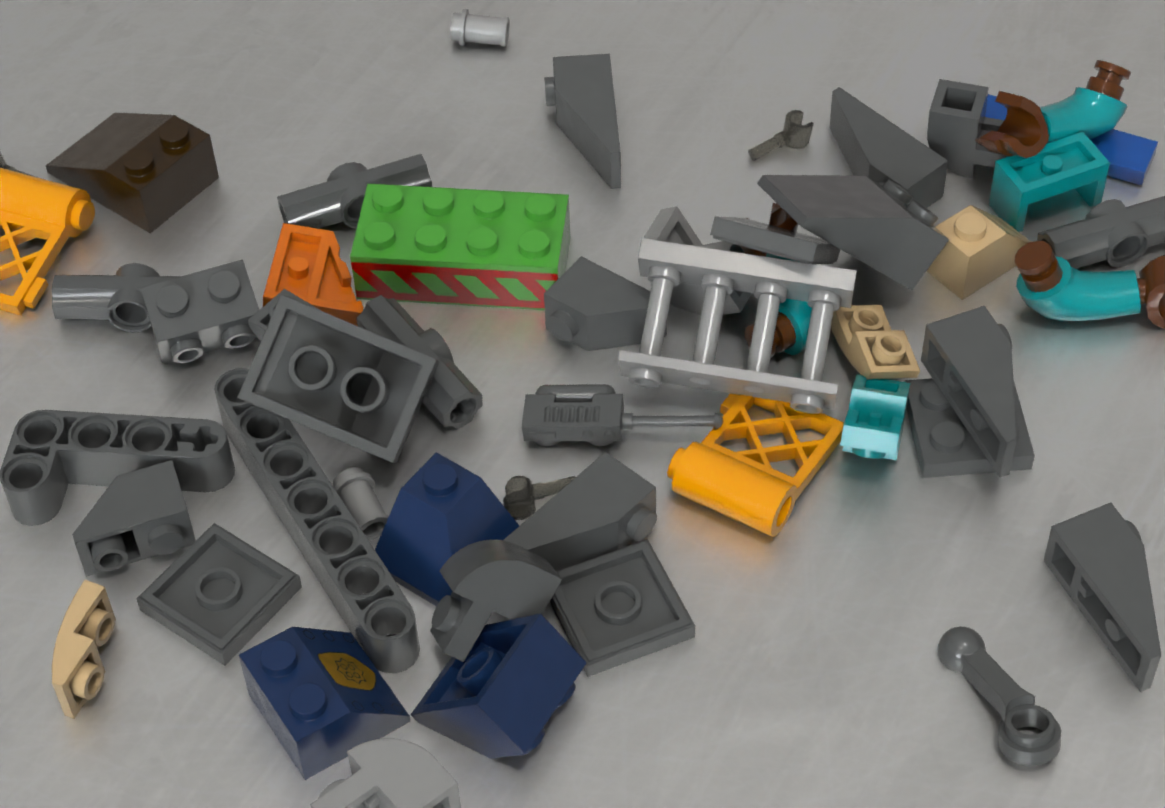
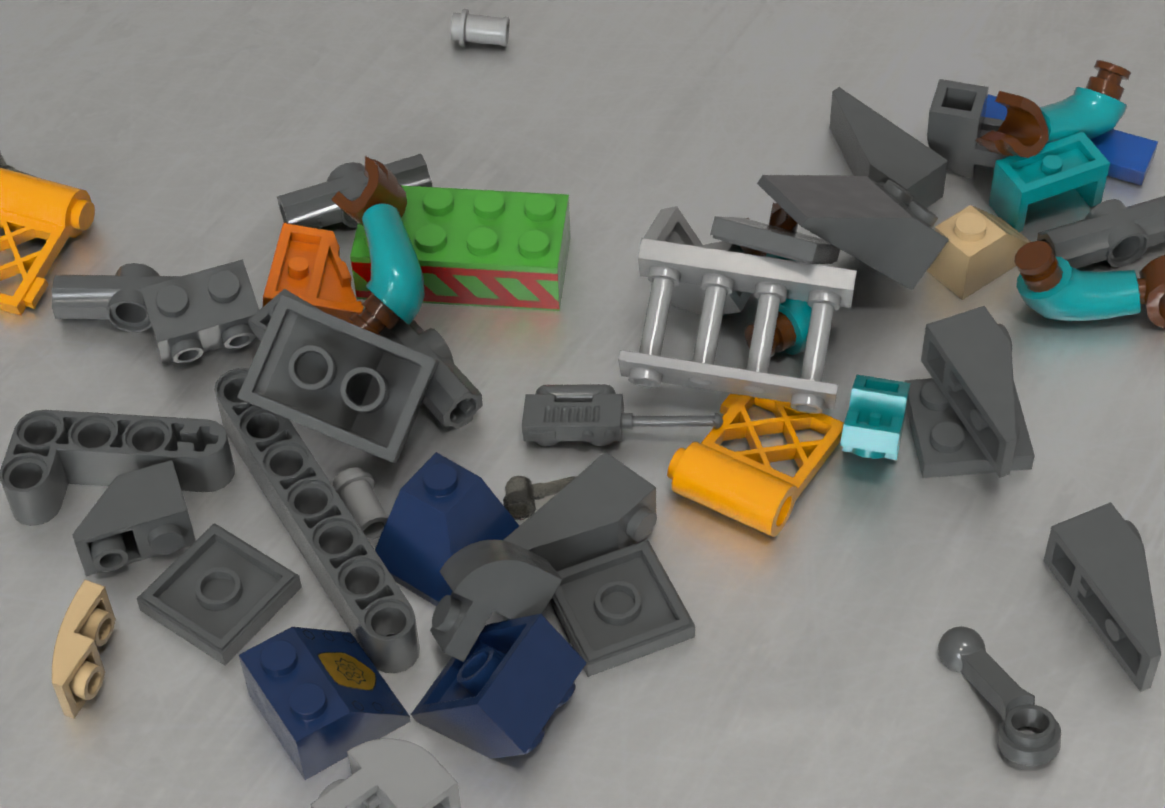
dark brown slope [46,113,219,234] -> none
dark grey slope [544,54,621,189] -> none
dark grey slope [544,256,667,351] -> none
clear smoke hand [748,110,814,161] -> none
tan slope [831,305,920,379] -> none
none -> teal piece [331,156,425,337]

